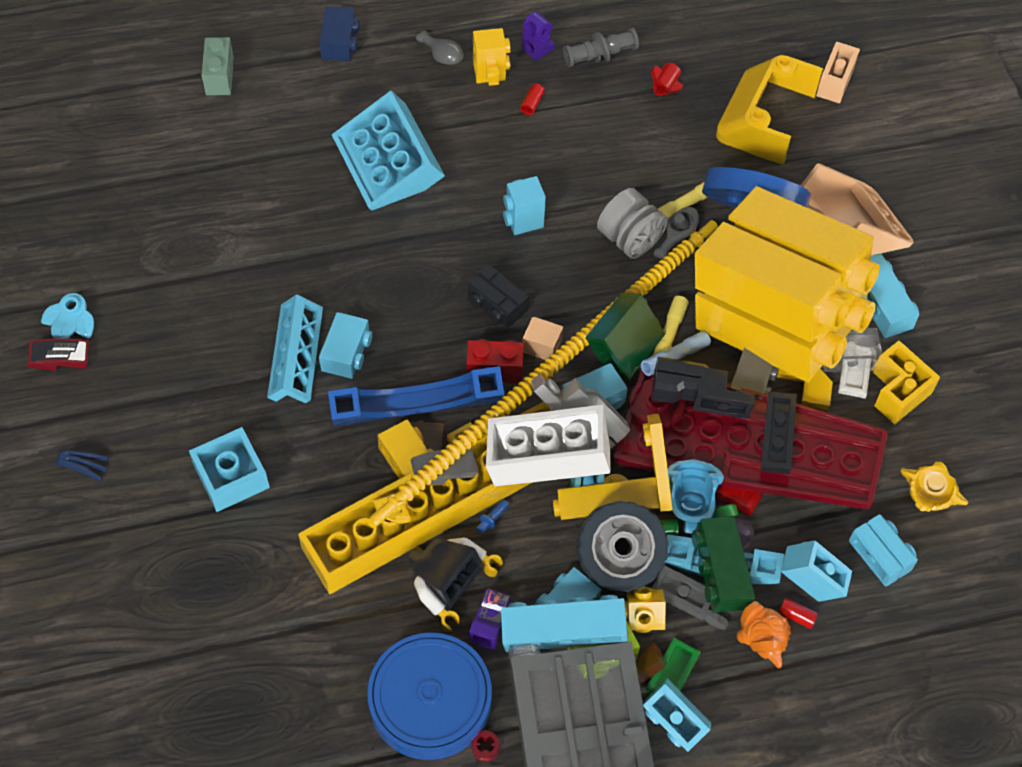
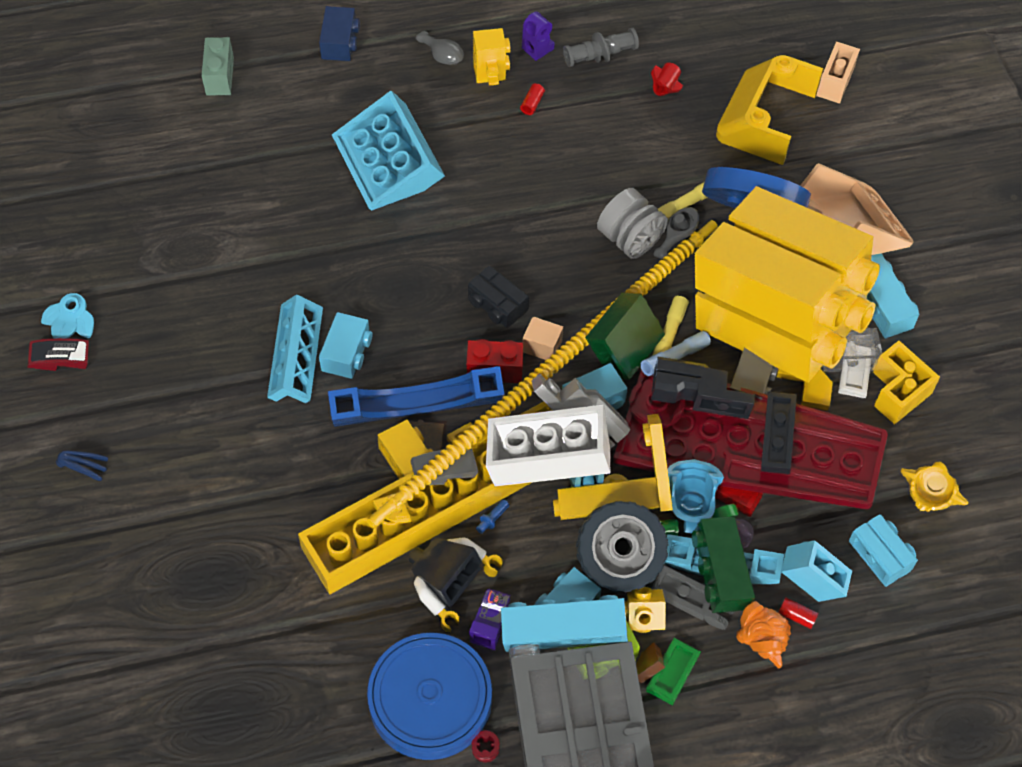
medium azure brick [189,427,270,512] -> none
medium azure brick [503,176,545,235] -> none
medium azure brick [643,678,711,752] -> none

